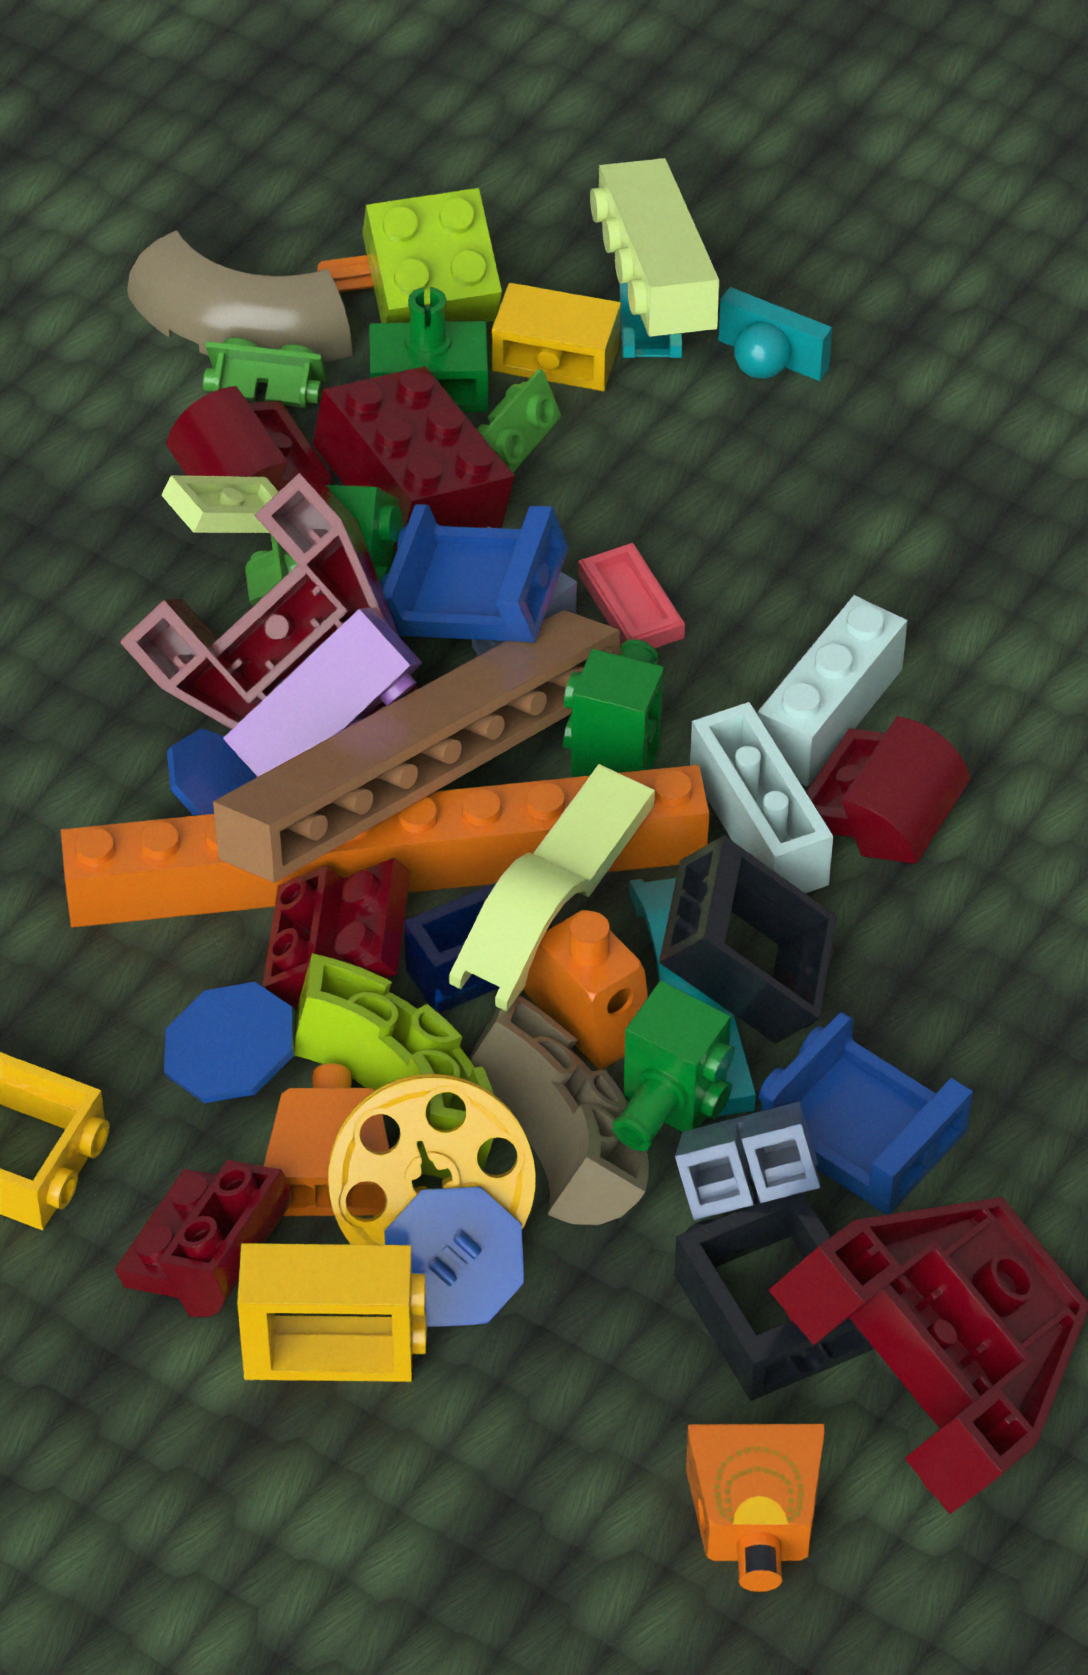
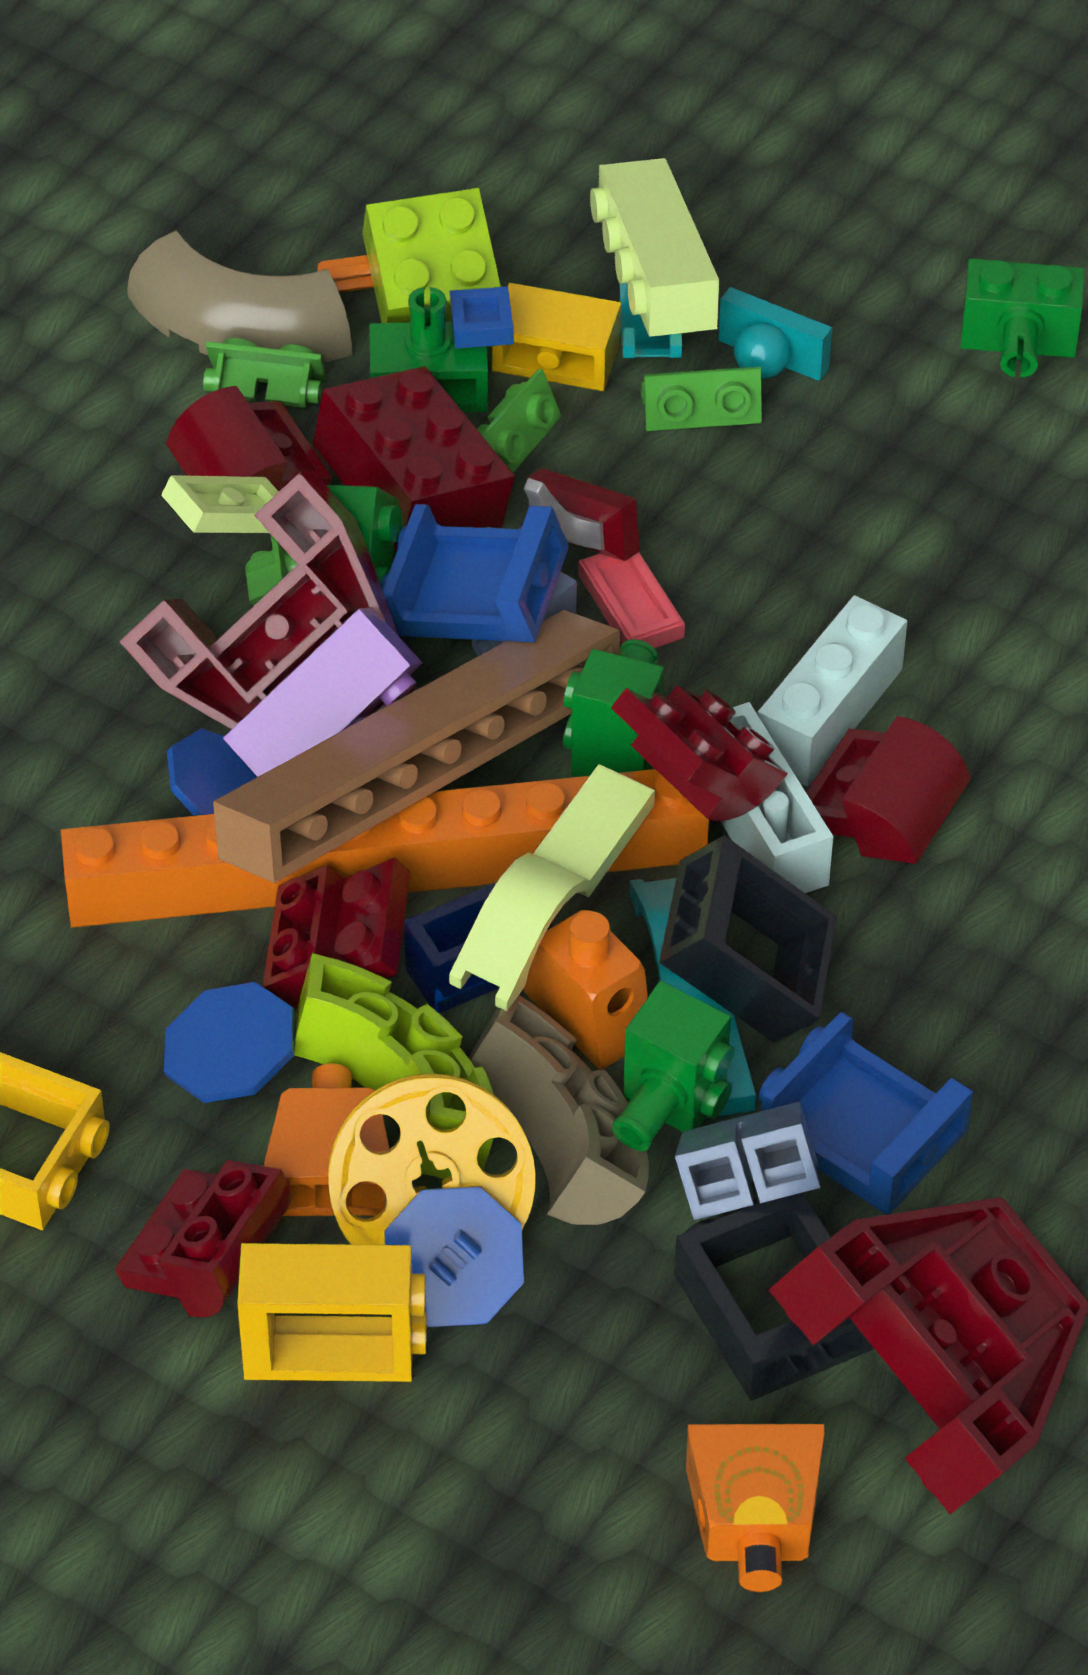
none -> blue plate [450,286,514,349]
none -> dark red piece [519,468,640,561]
none -> dark red brick [611,685,788,821]
none -> bright green hinge [640,366,762,431]
none -> green brick [960,259,1084,378]

